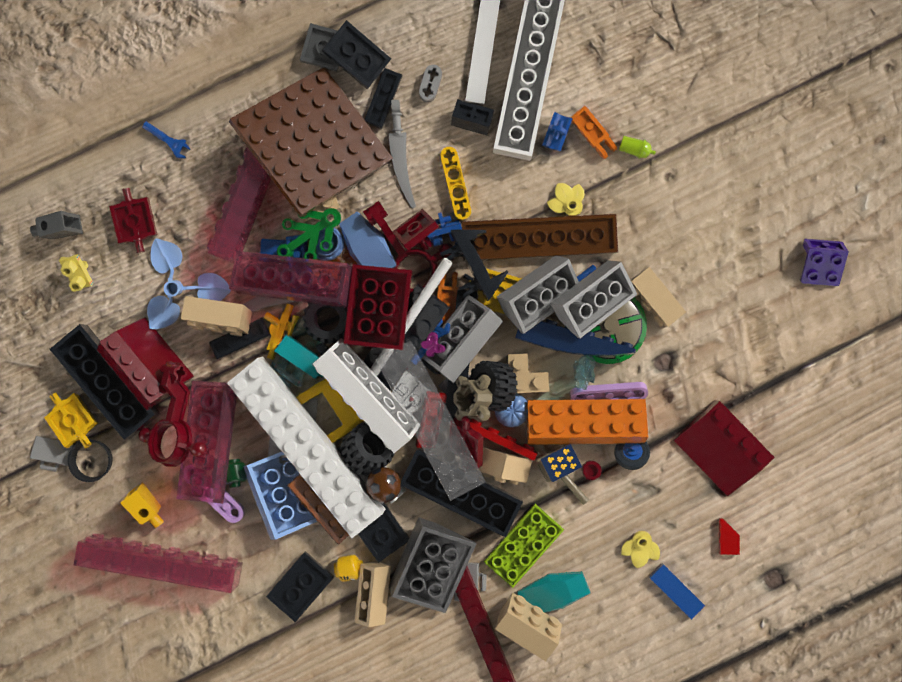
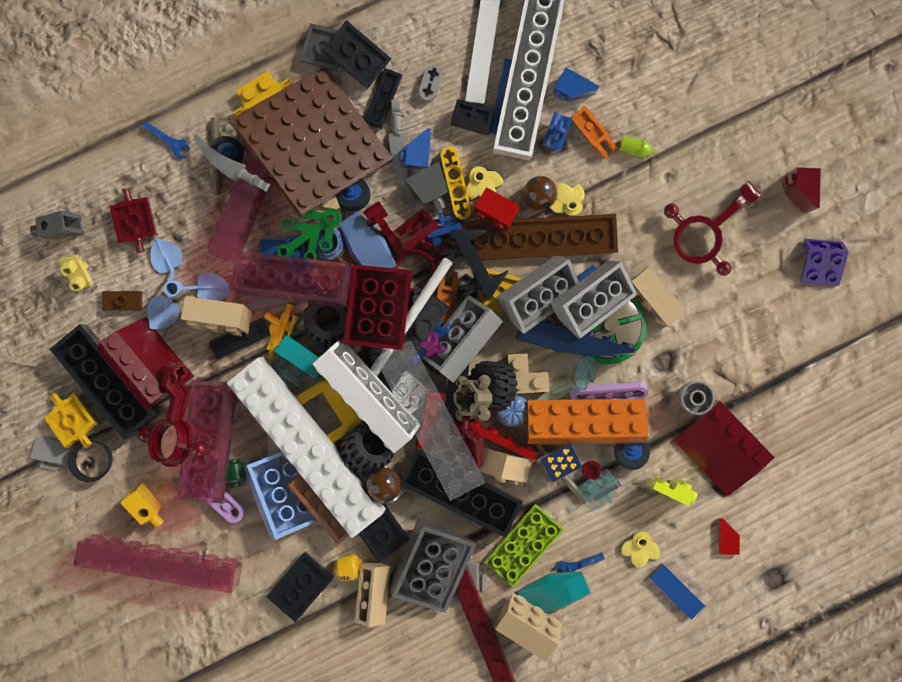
none -> reddish brown plate [102,291,143,311]
none -> light grey sword [194,134,270,192]
none -> black wheel [210,136,245,164]
none -> dark tan bar [211,117,221,195]
none -> yellow plate [233,71,292,116]
none -> black wheel [336,179,371,212]
none -> blue slope [399,128,431,170]
none -> dark grey torso [405,162,448,212]
none -> light yellow plate [466,166,504,200]
none -> red brick [474,187,520,231]
none -> blue bar [489,58,512,135]
none -> reddish brown piece [523,176,558,211]
none -> blue slope [553,68,599,102]
none -> blue piece [554,552,605,572]
none -> clear light blue hips [583,469,622,504]
none -> neon yellow plate [646,477,698,506]
none -> dark red piece [664,180,762,276]
none -> light grey piece [679,381,715,415]
none -> dark red slope [782,167,821,213]

